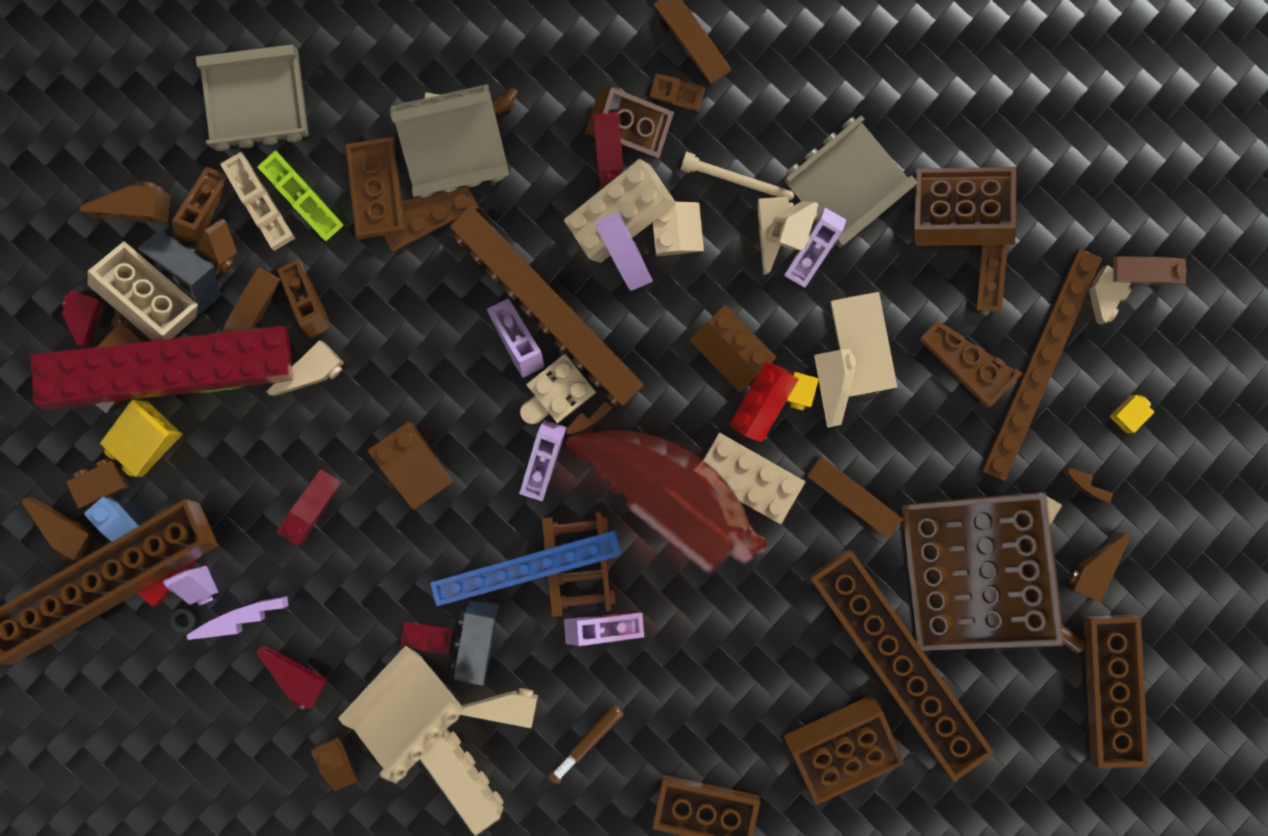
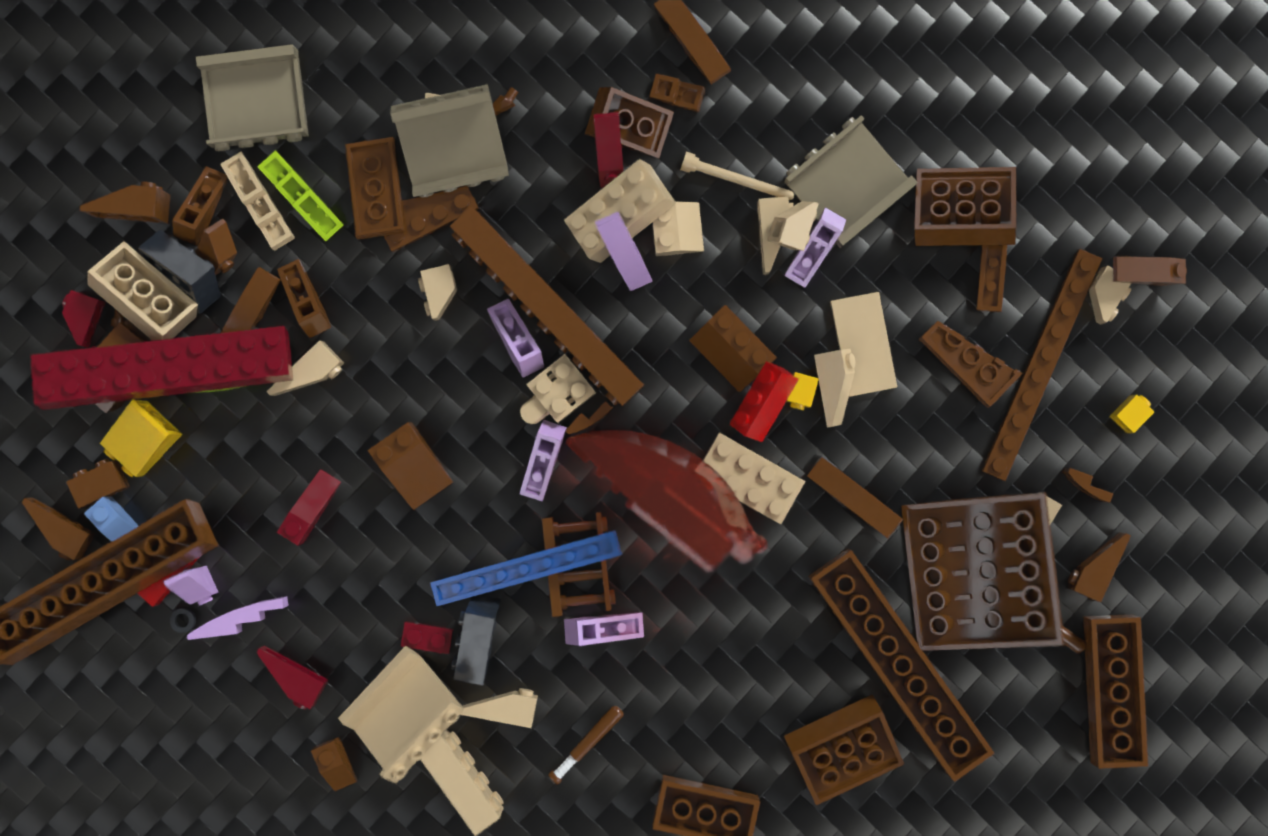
none -> tan slope [418,264,457,321]

